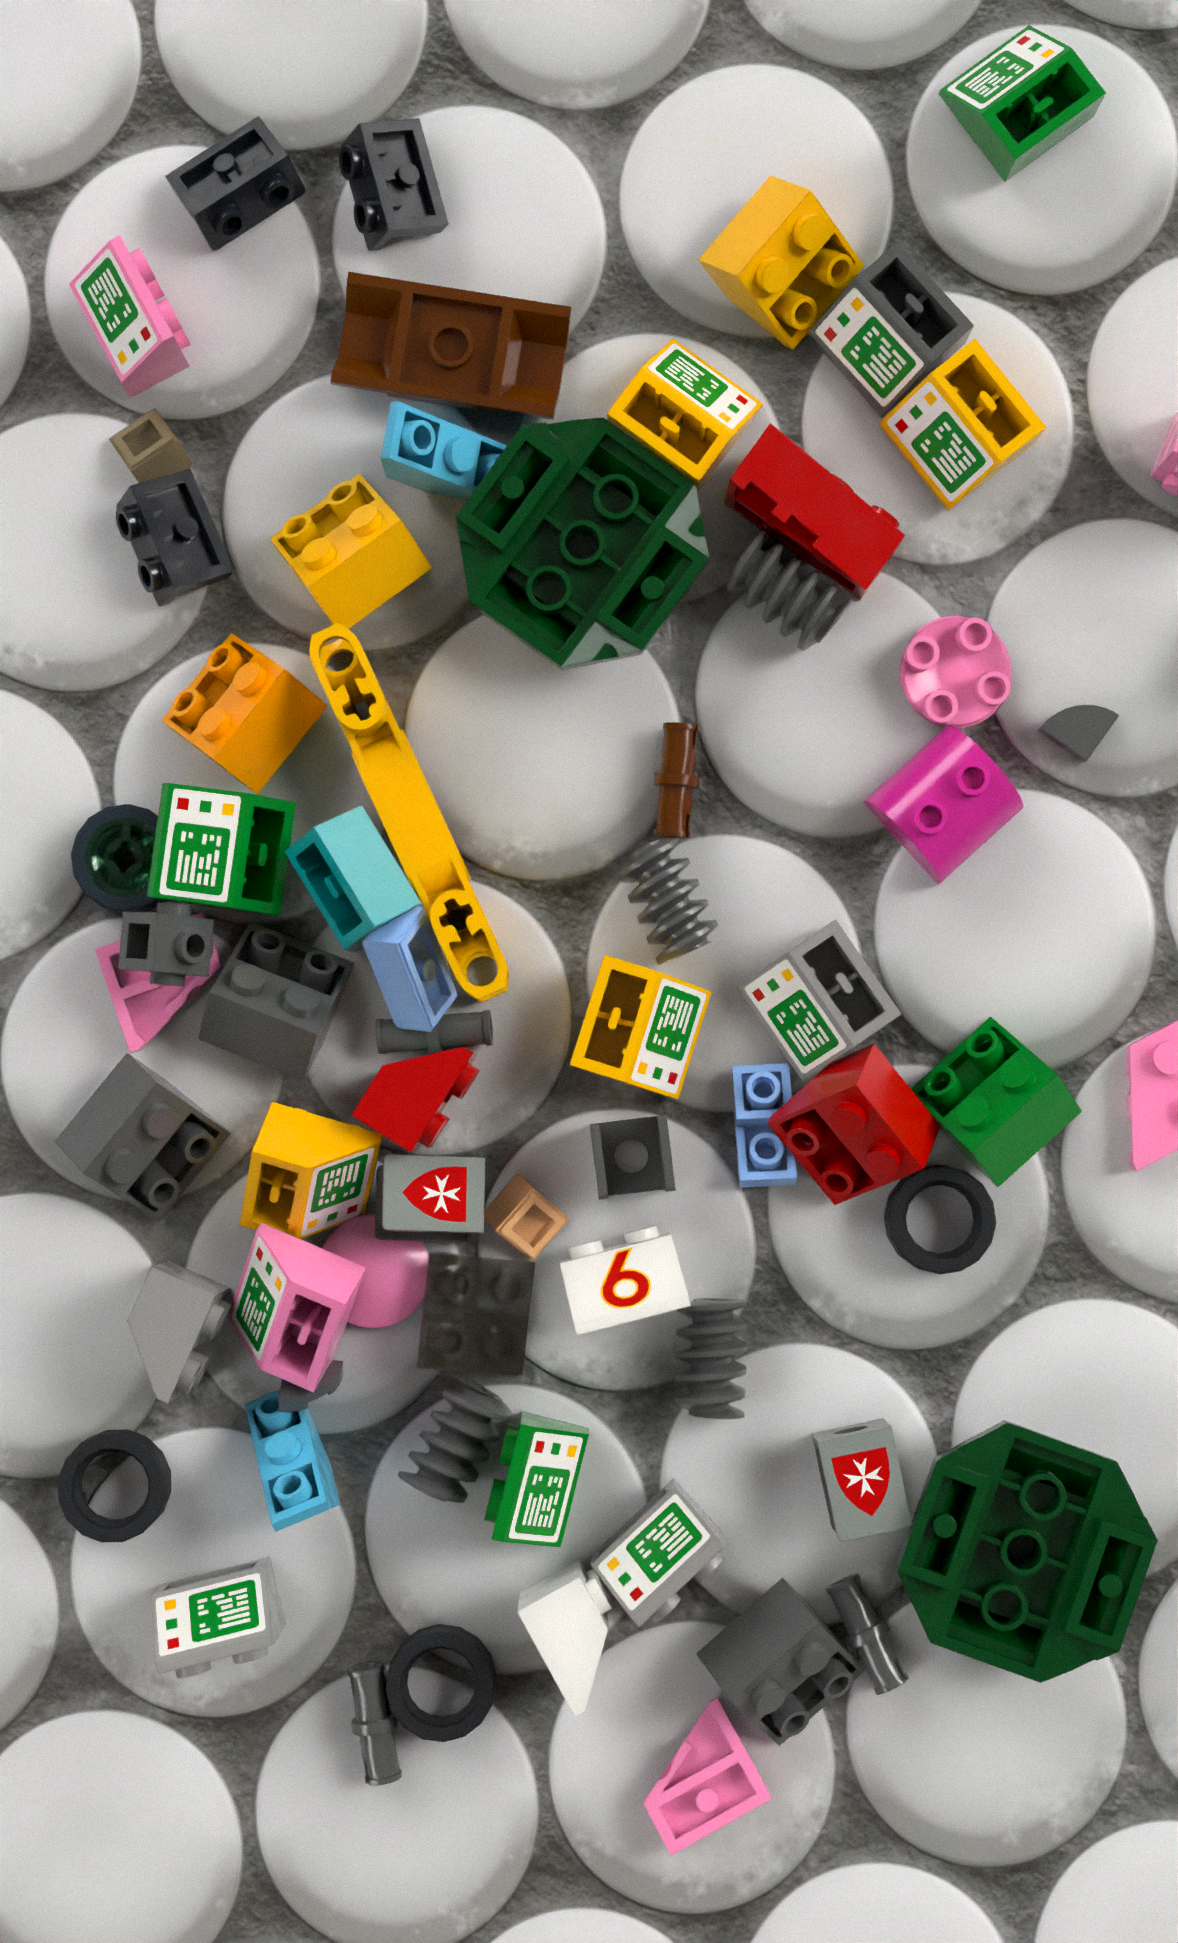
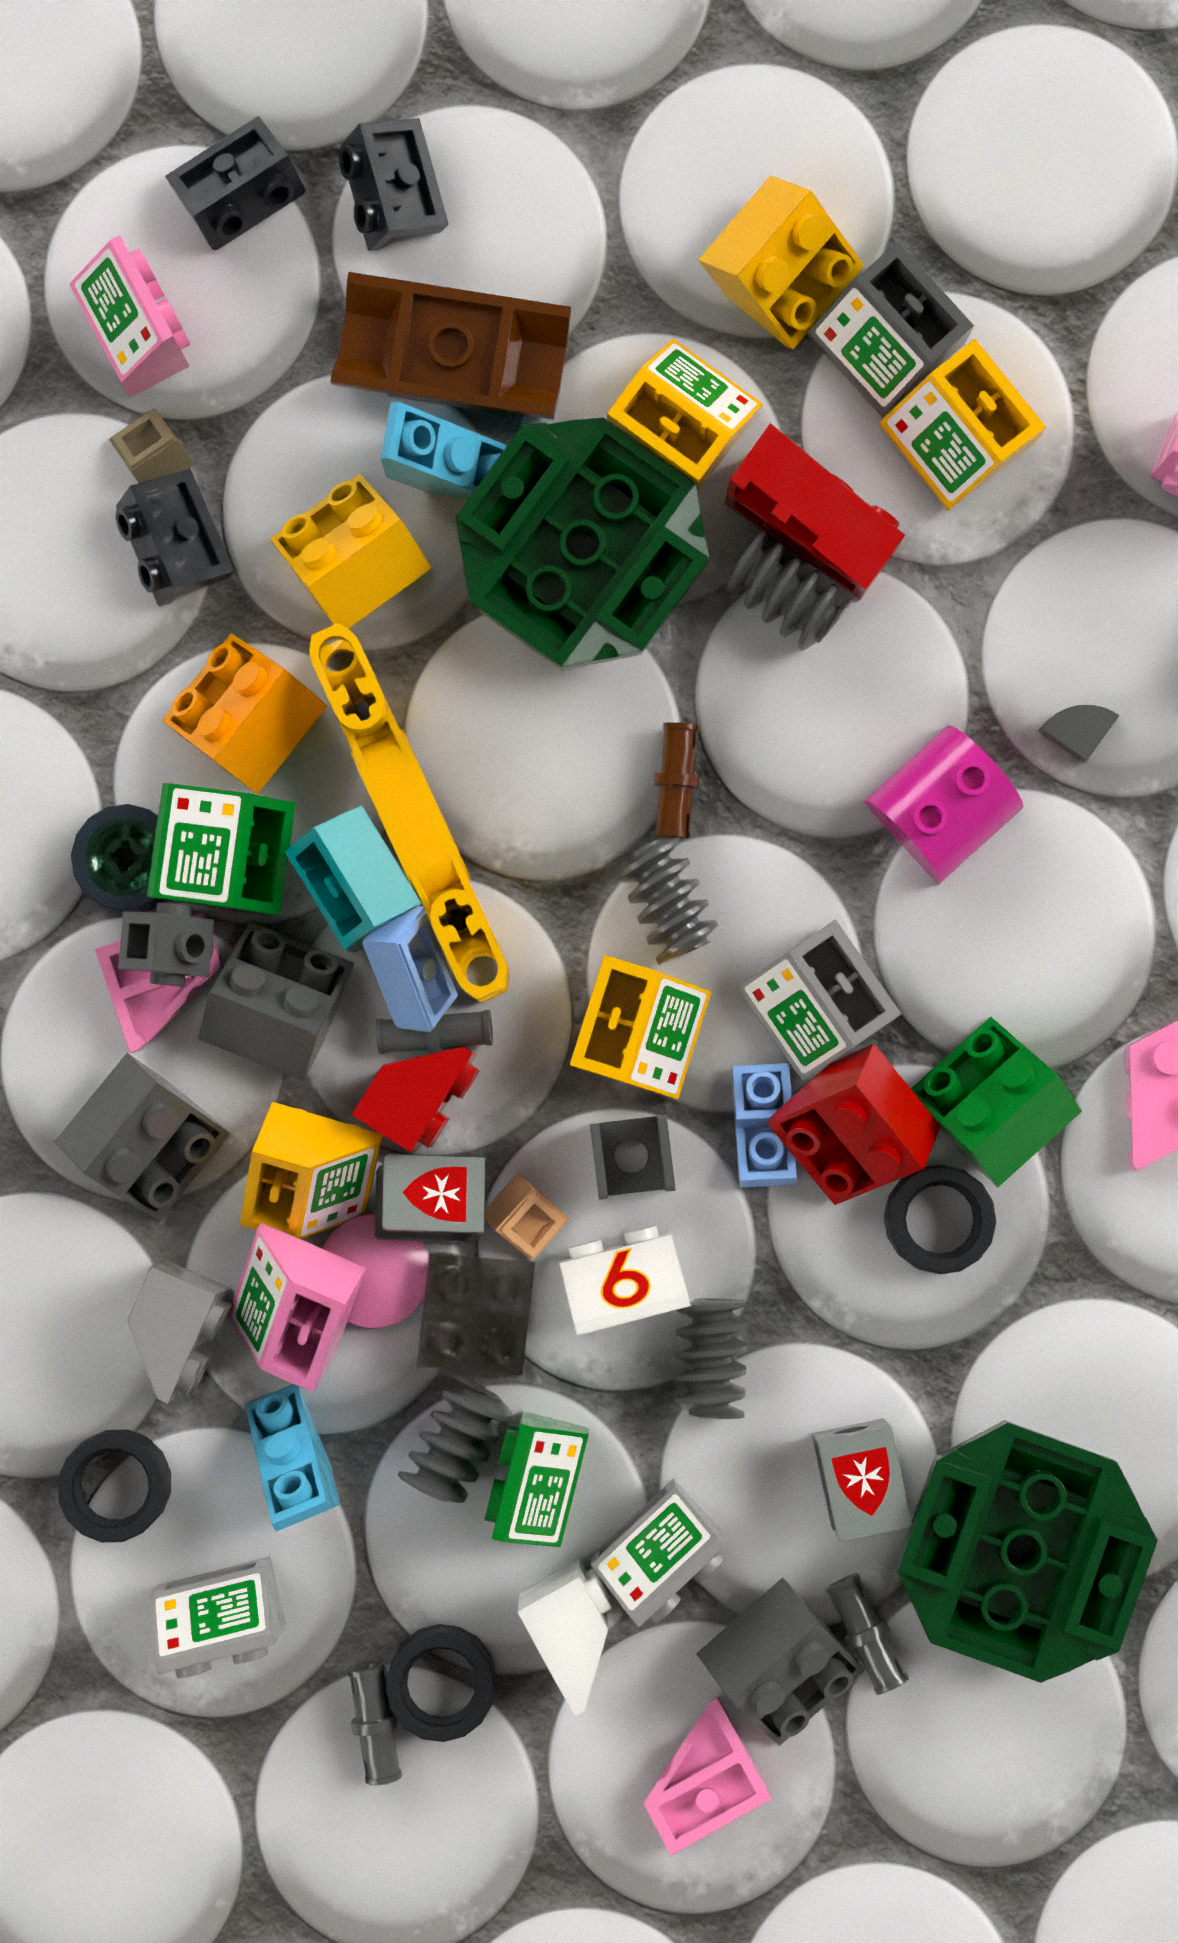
dark grey tile [278,1360,343,1412] -> none
bright pink dish [900,616,1012,728] -> none
green slope [939,25,1106,182] -> none

